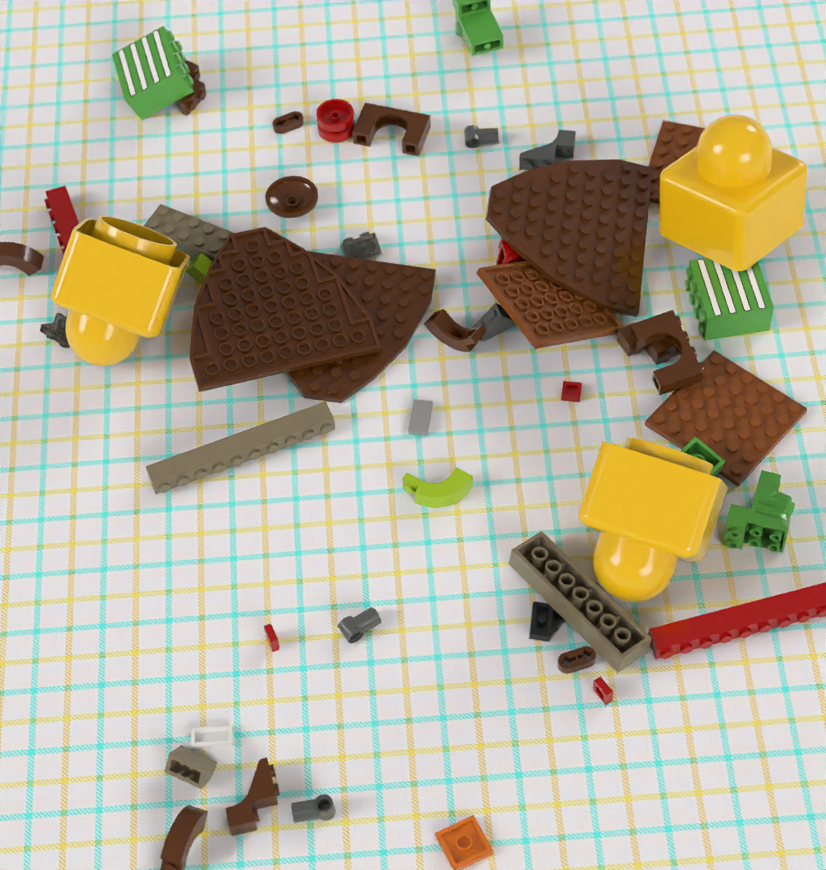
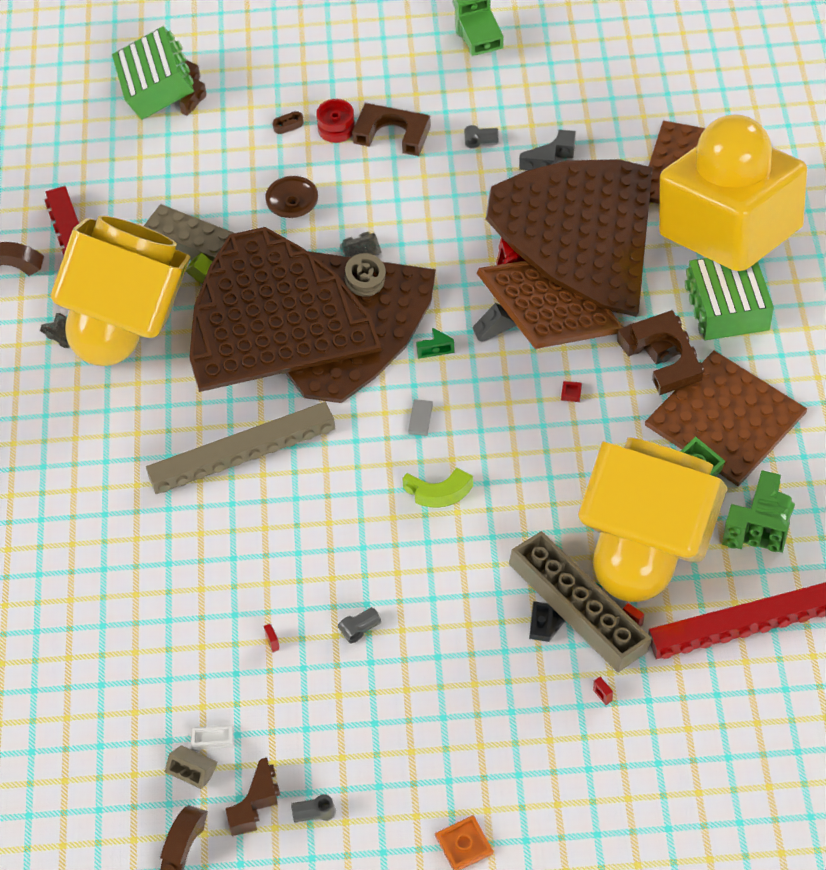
reddish brown arch [424,309,486,352] -> none
reddish brown beam [558,646,596,674] -> none
none -> dark tan wheel [344,253,386,296]
none -> green slope [416,328,455,359]
none -> red tile [623,603,644,627]

